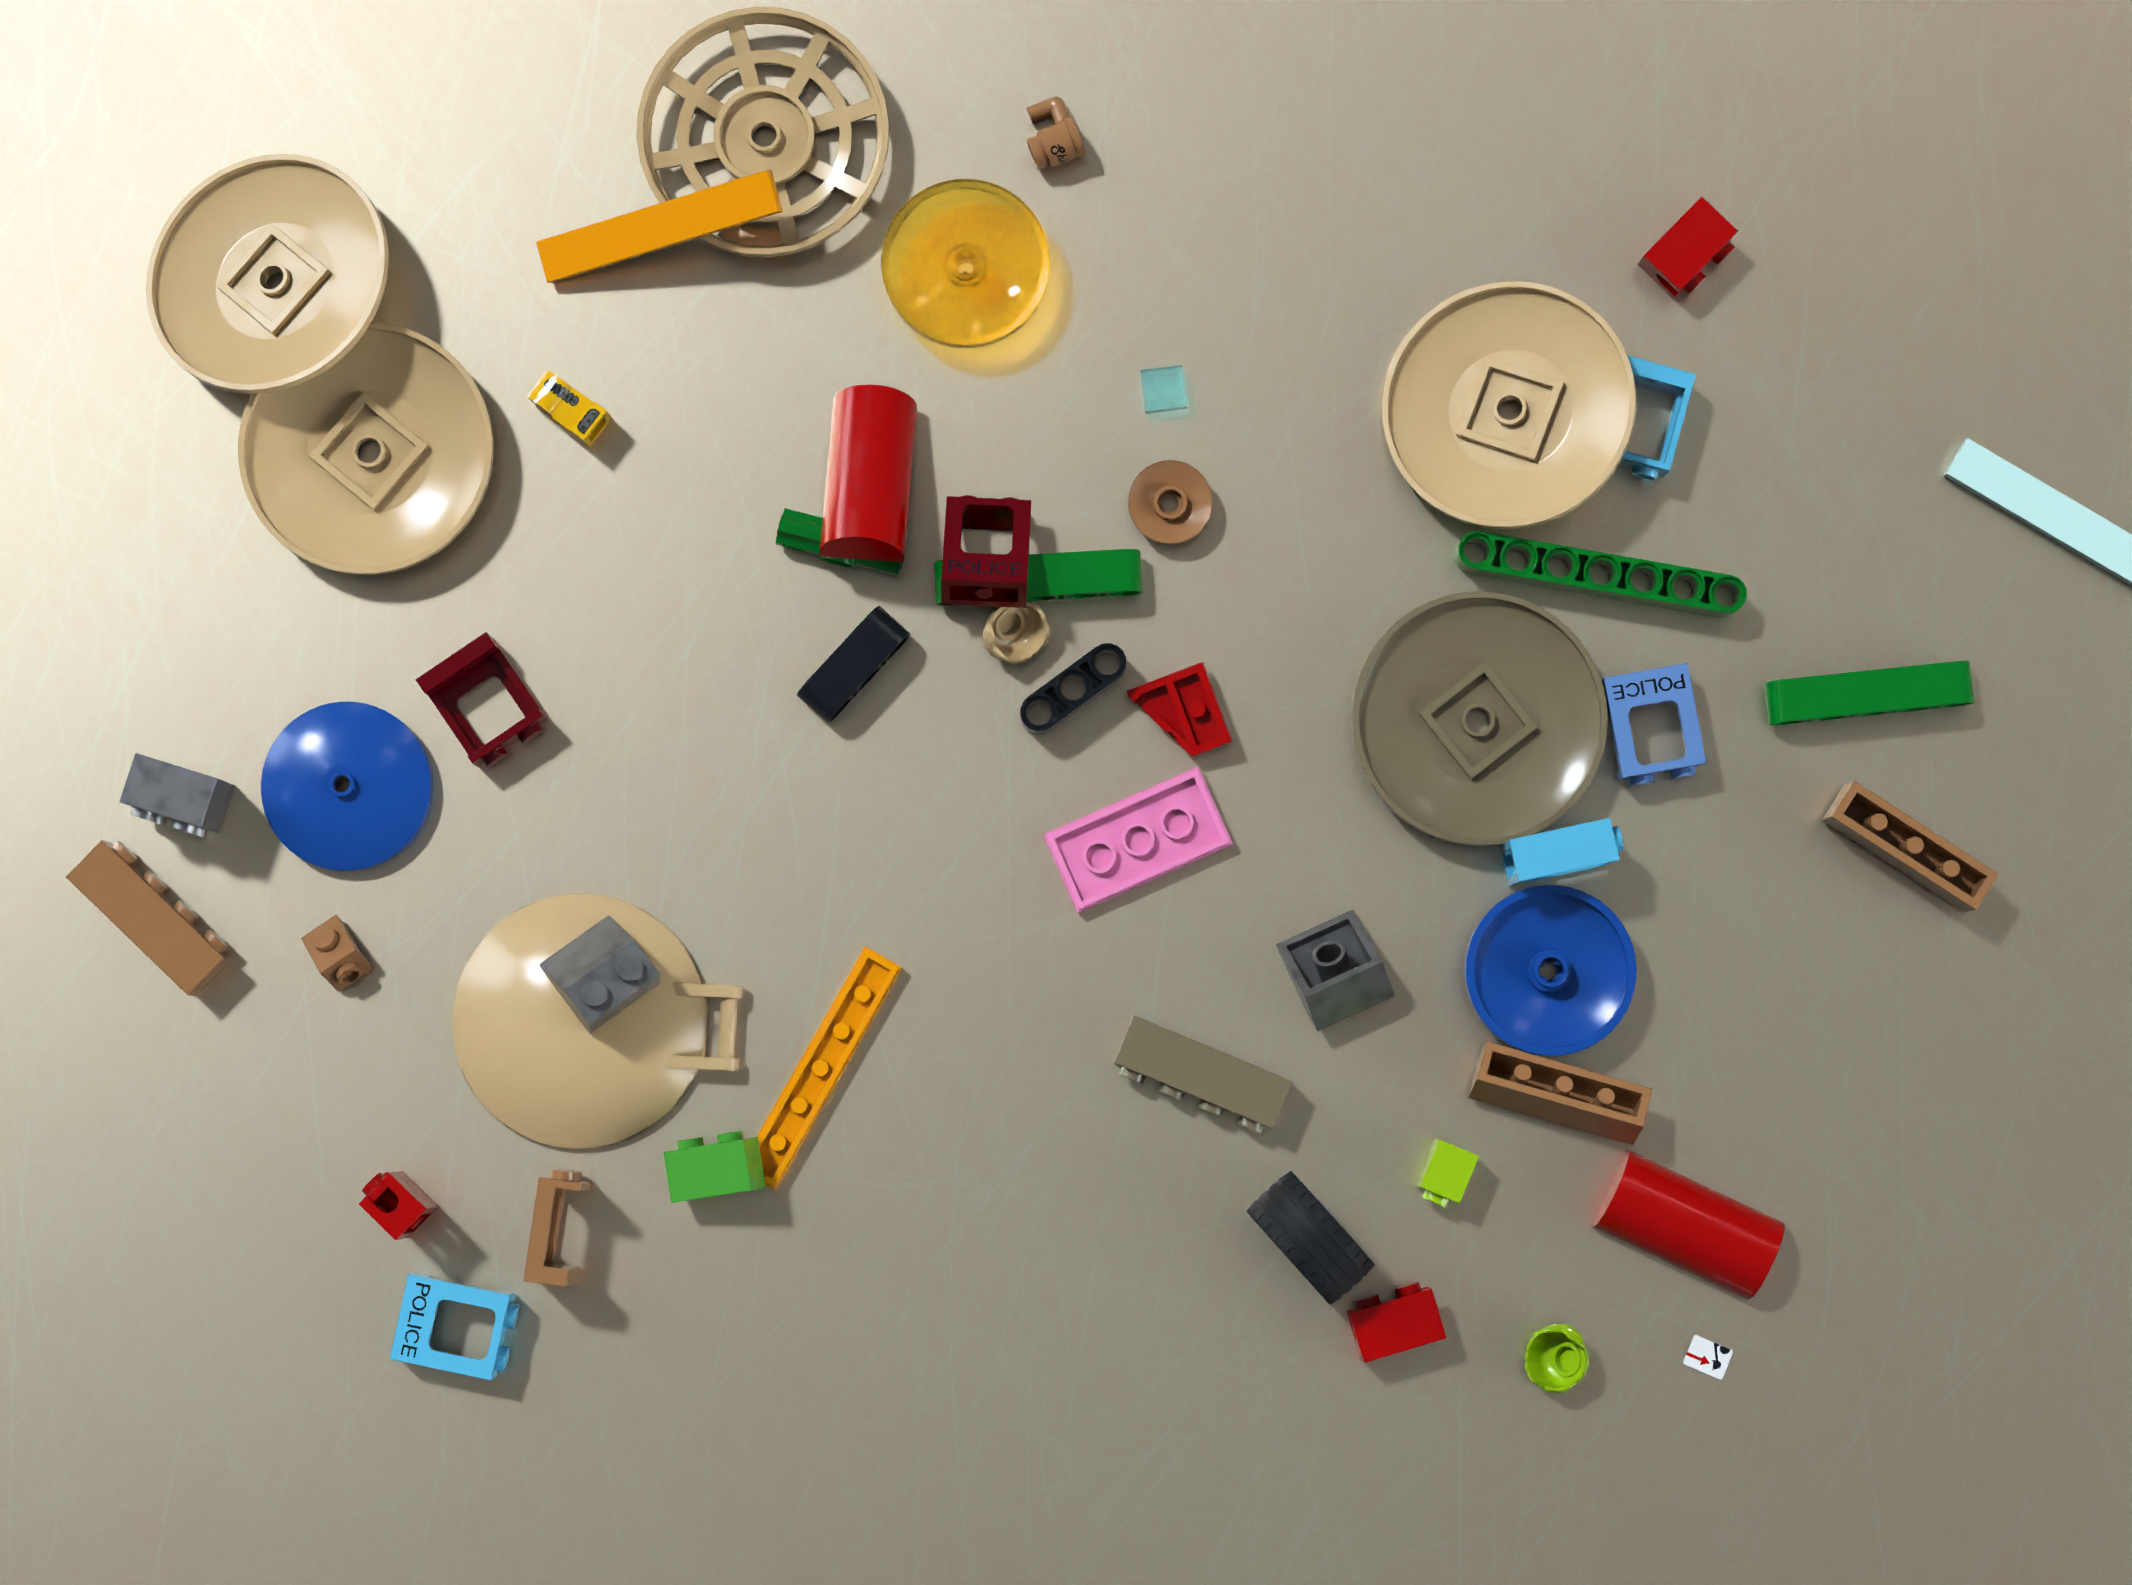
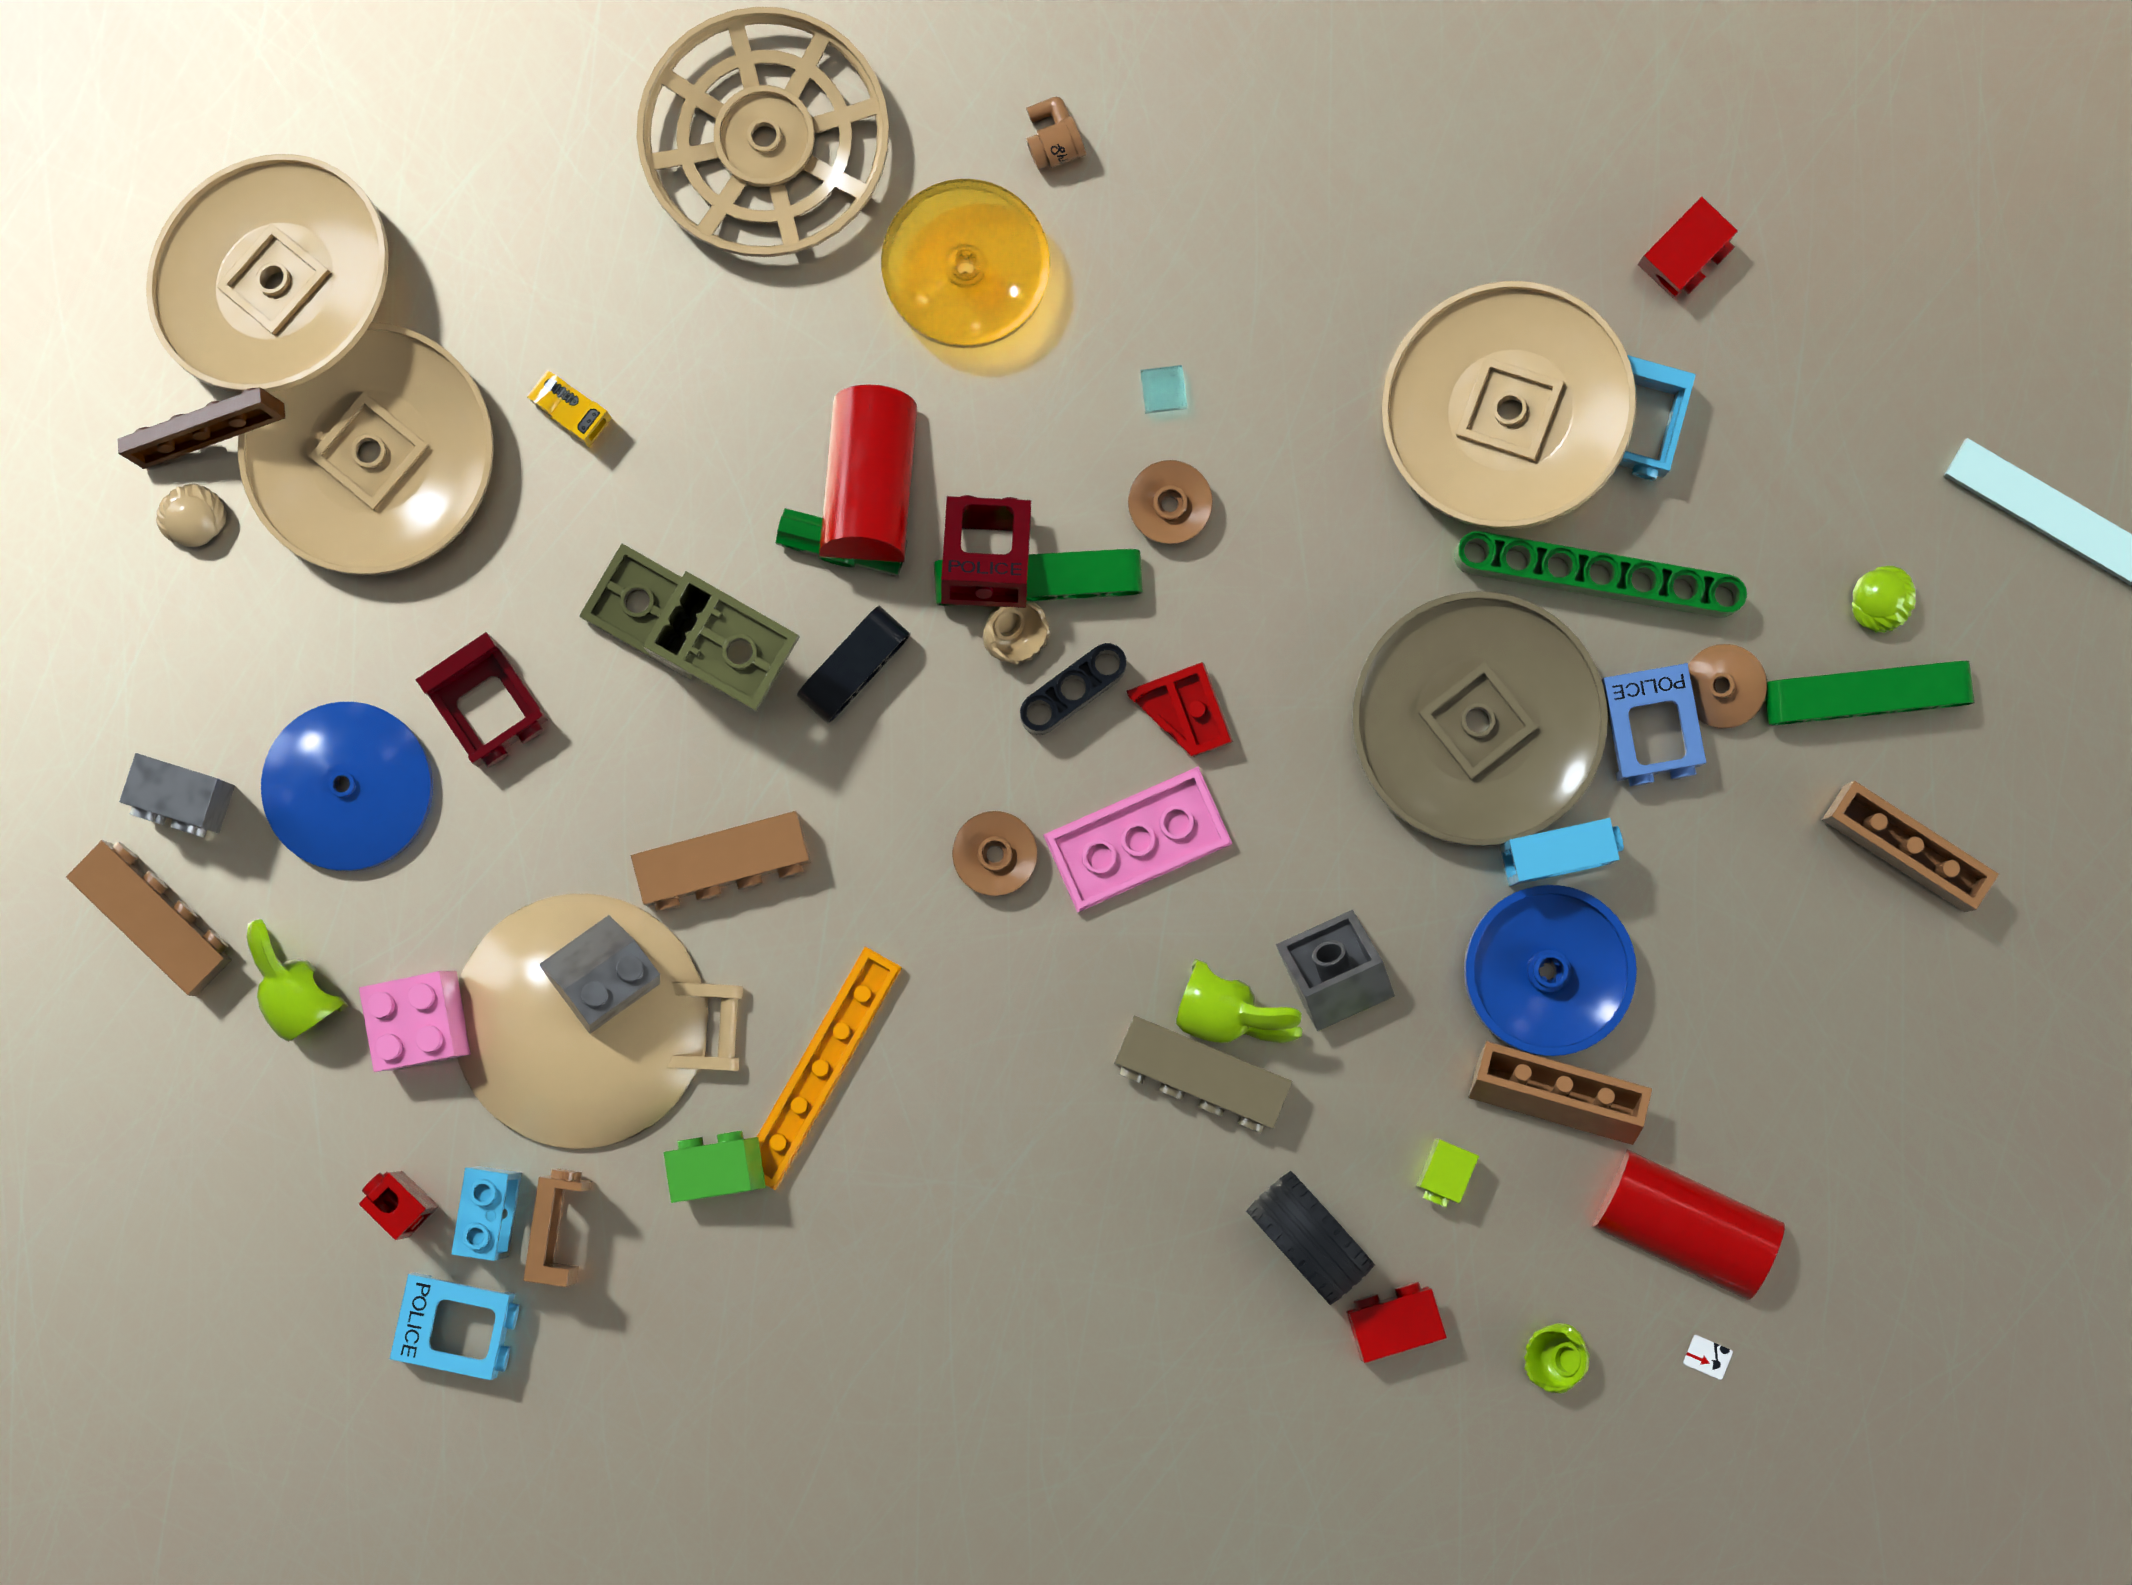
medium nougat bracket [301,914,373,991] -> none
light orange tile [536,170,783,283] -> none
none -> reddish brown plate [117,387,285,469]
none -> tan hair [156,484,226,547]
none -> lime piece [246,919,349,1042]
none -> bright pink brick [359,971,471,1072]
none -> medium azure window [451,1166,522,1261]
none -> olive bracket [579,543,800,712]
none -> medium nougat brick [630,811,811,912]
none -> medium nougat dish [952,811,1037,896]
none -> lime piece [1176,959,1303,1043]
none -> medium nougat dish [1688,644,1767,729]
none -> lime hair [1852,566,1916,633]

